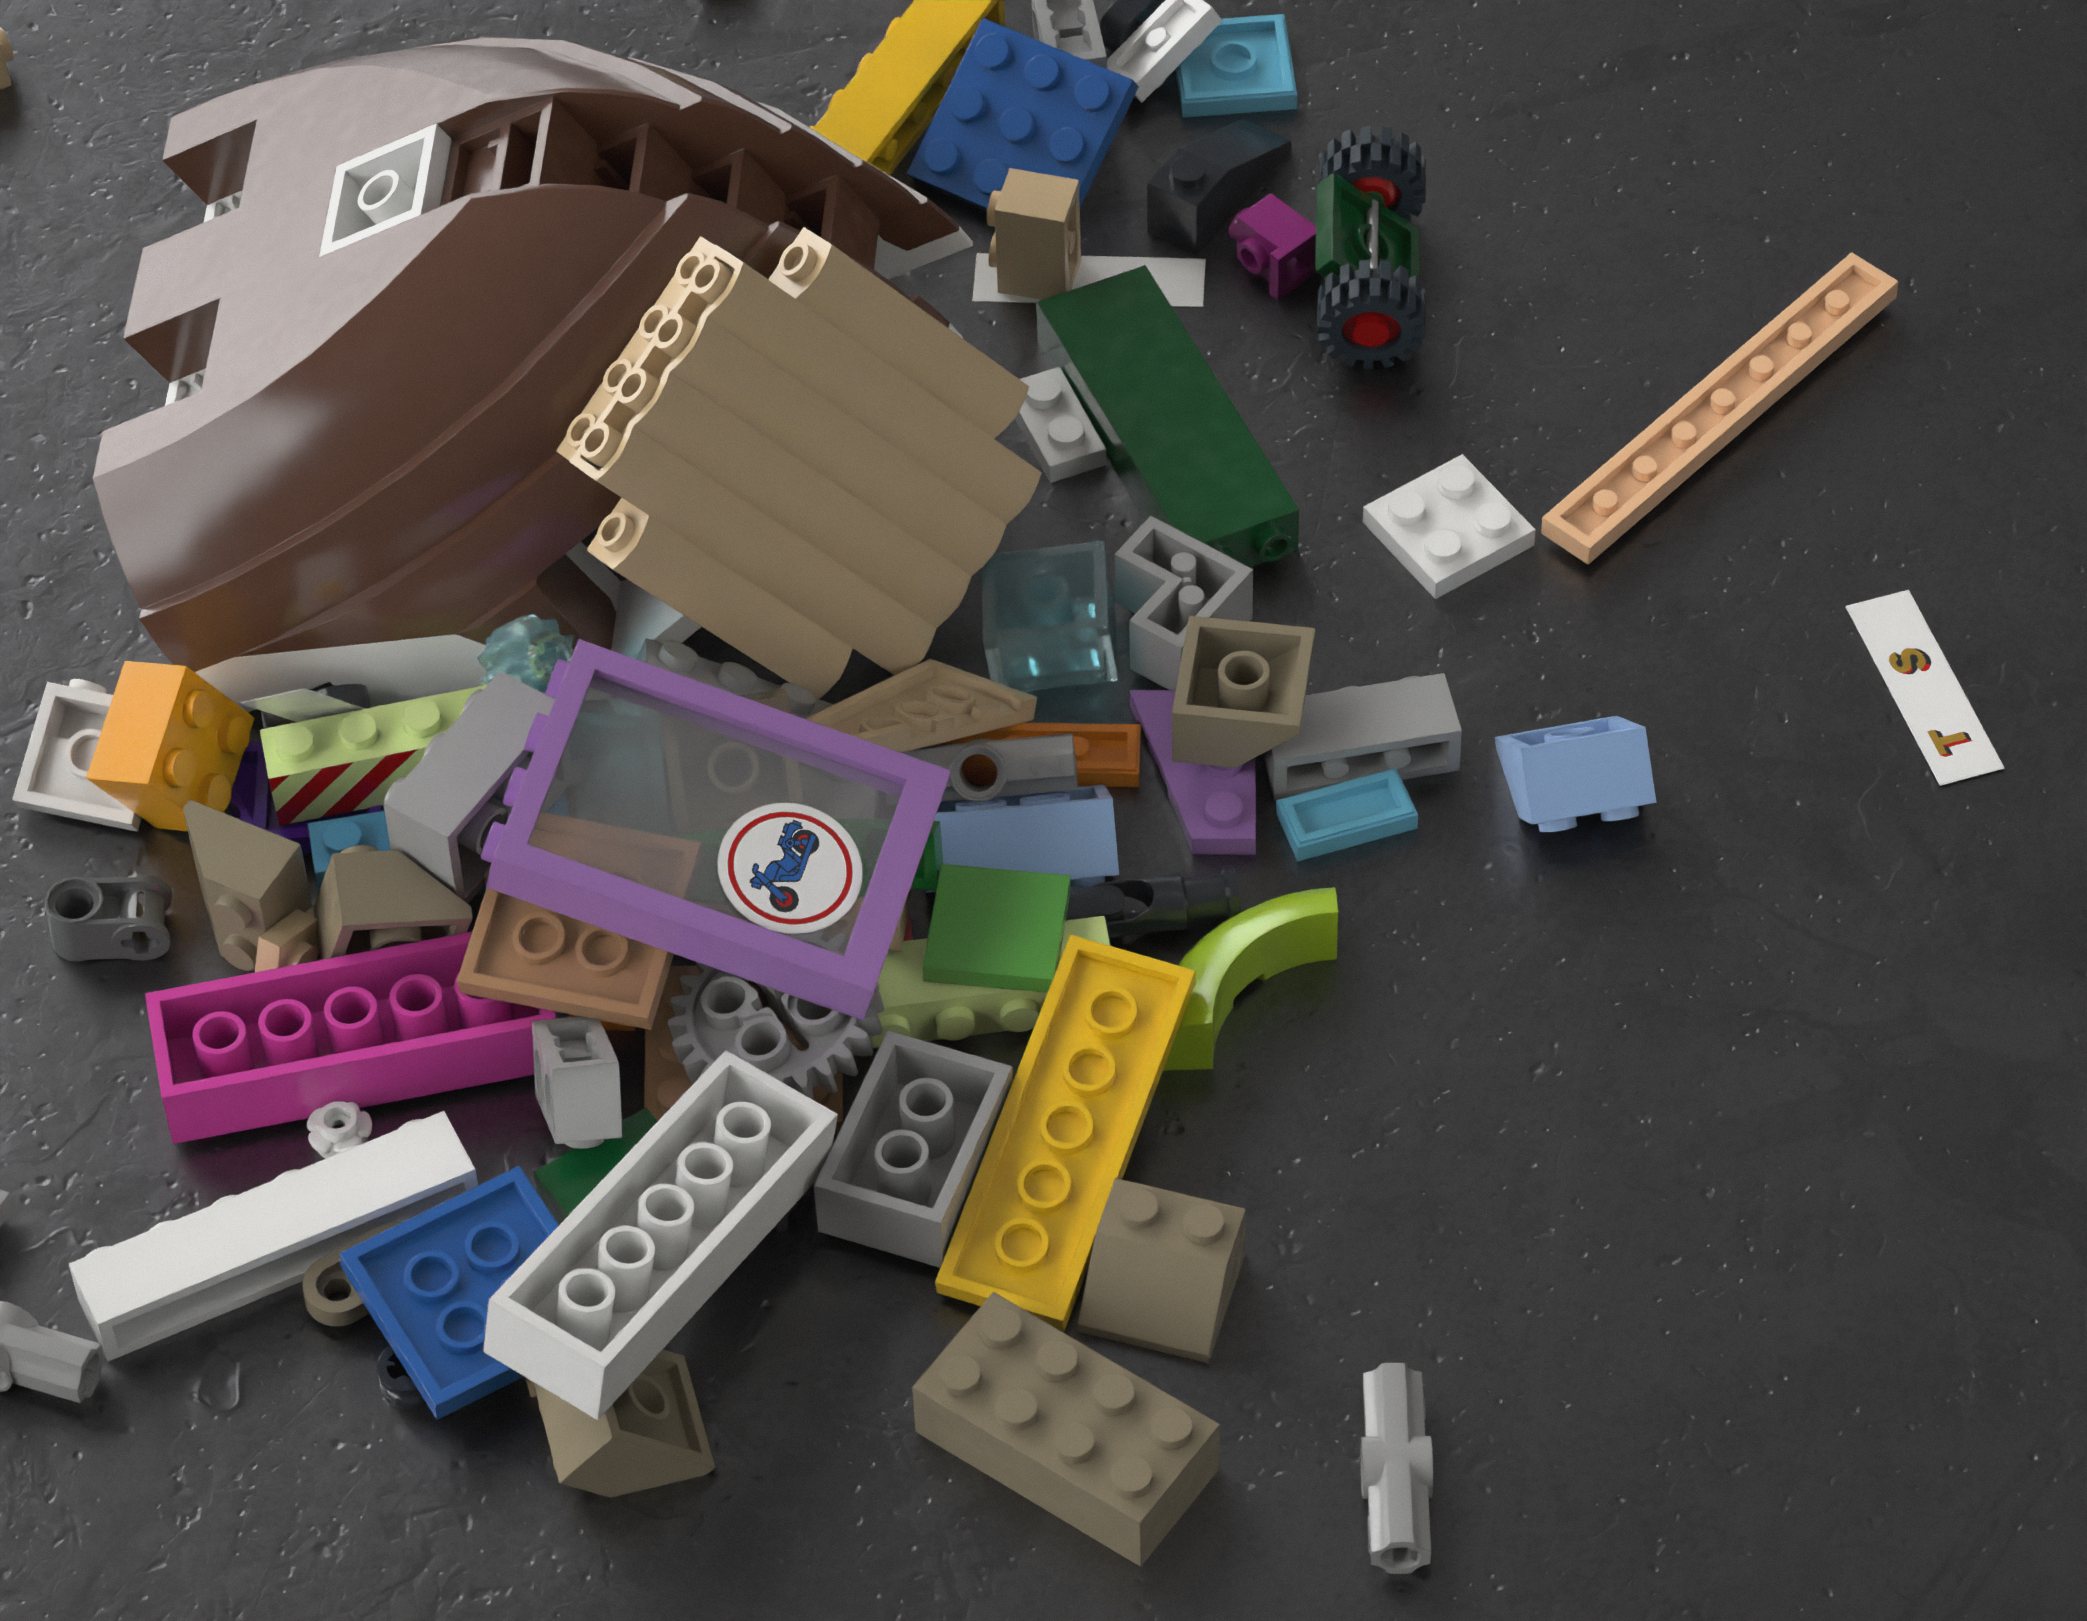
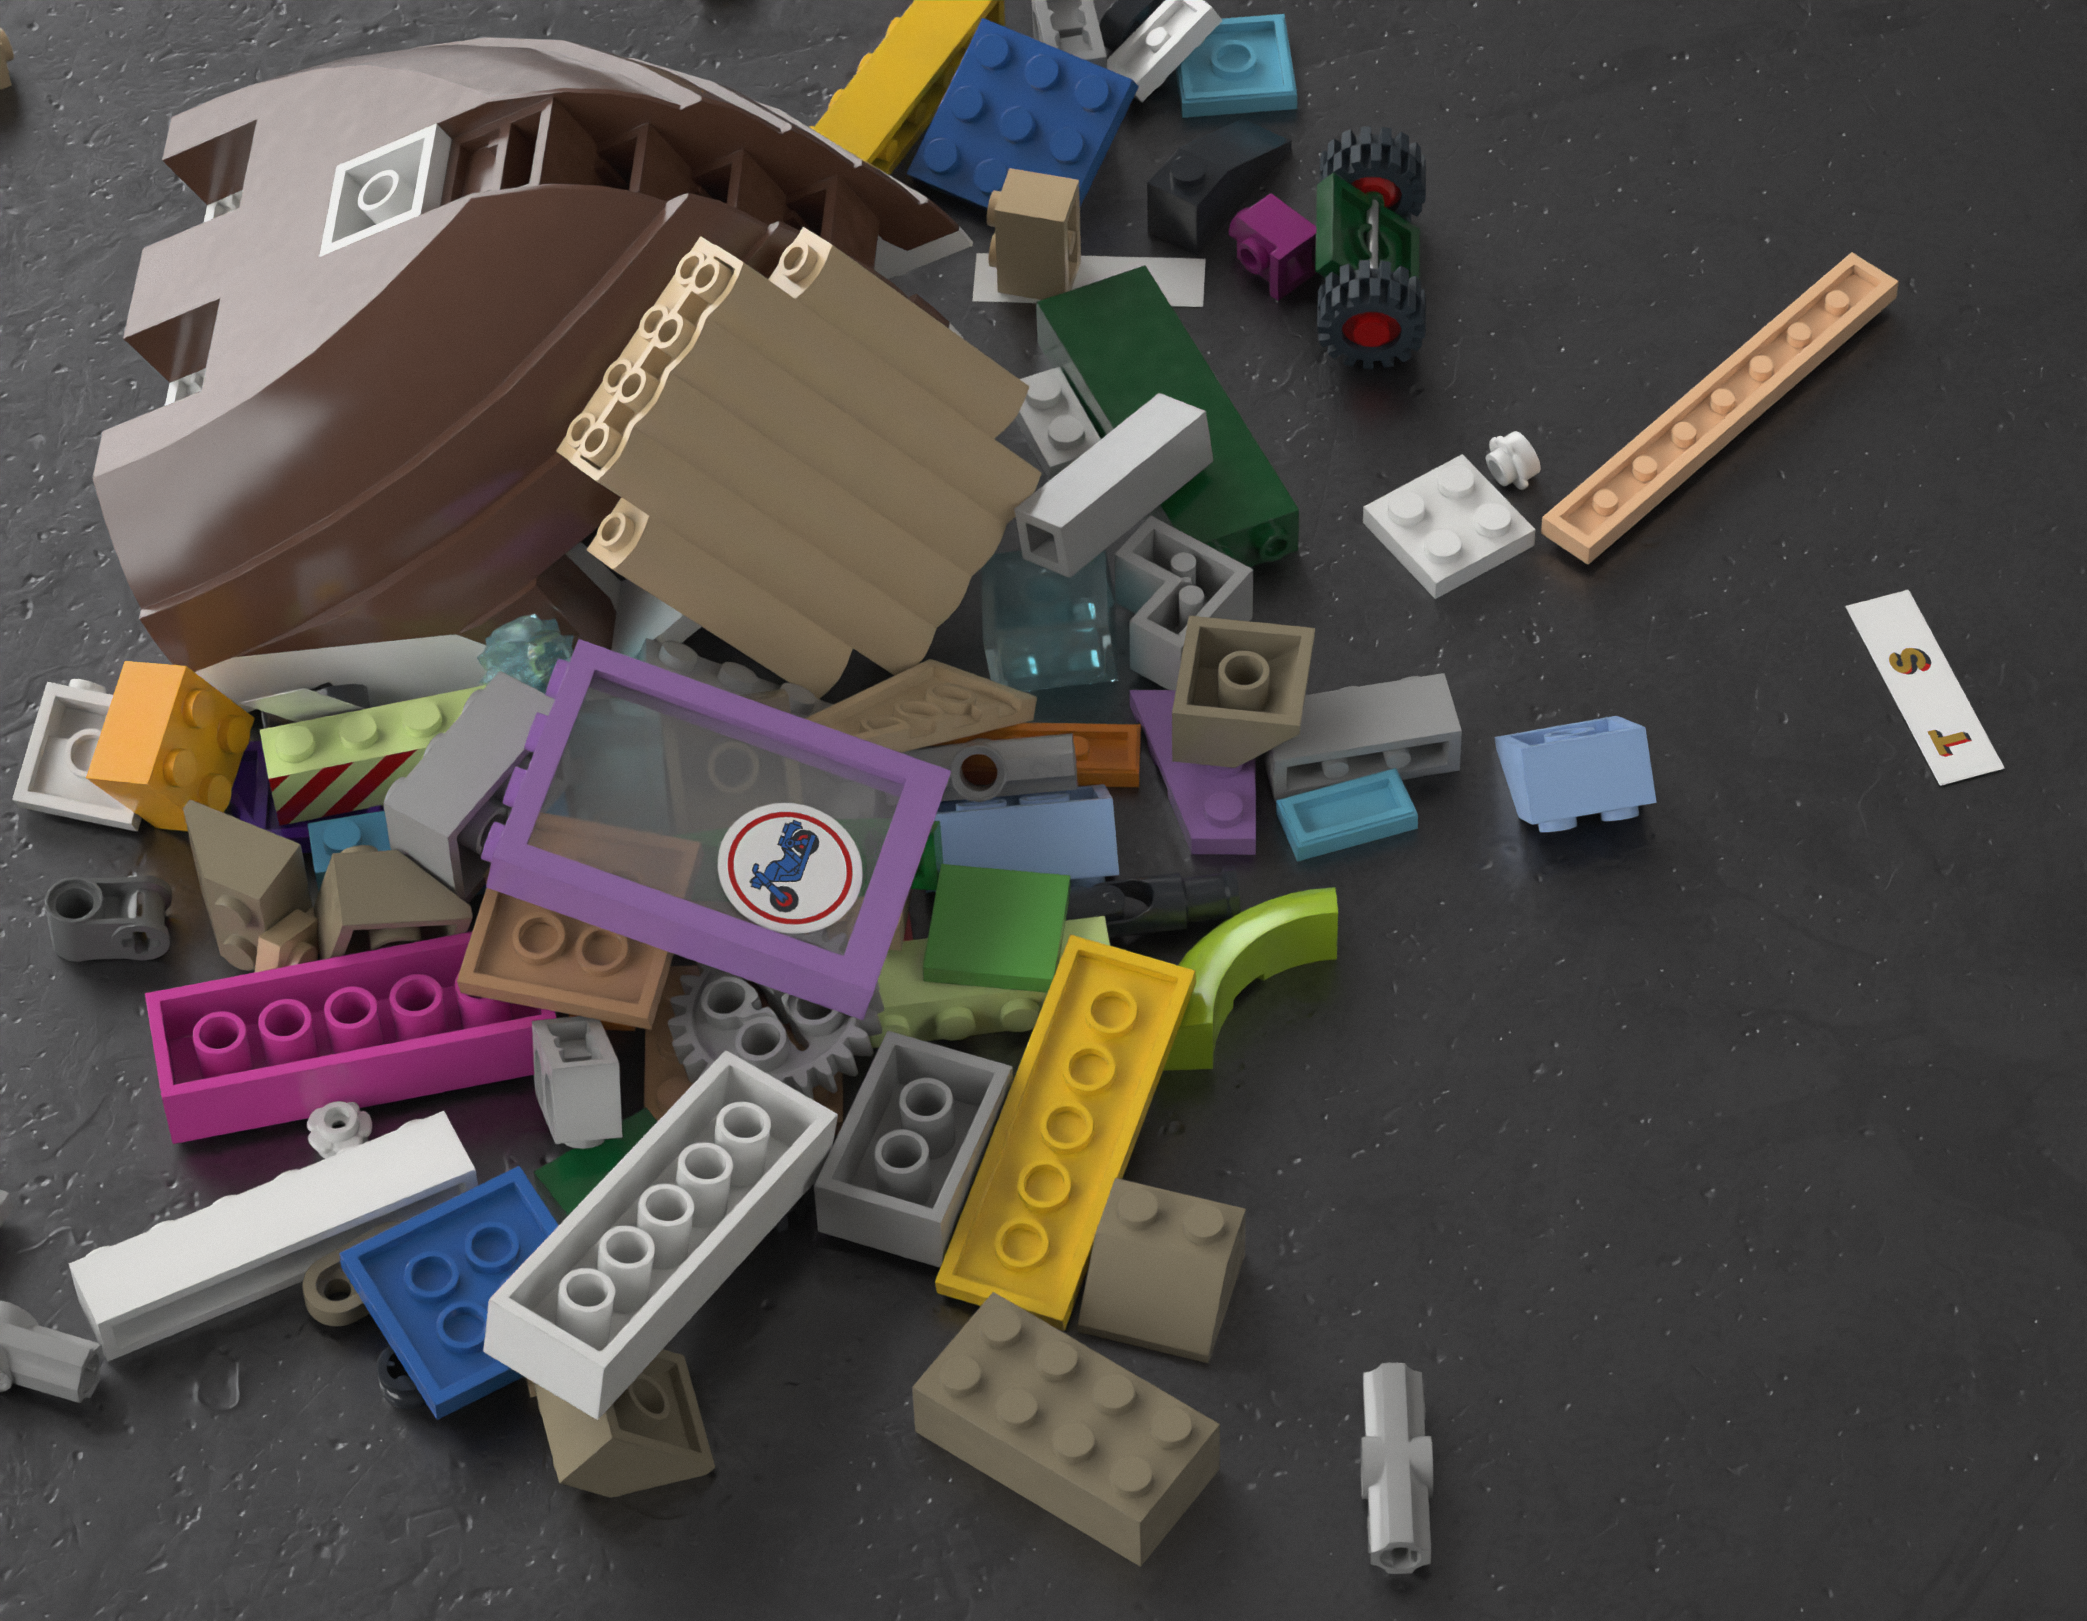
none -> light grey brick [1014,393,1213,578]
none -> white plate [1486,431,1541,490]

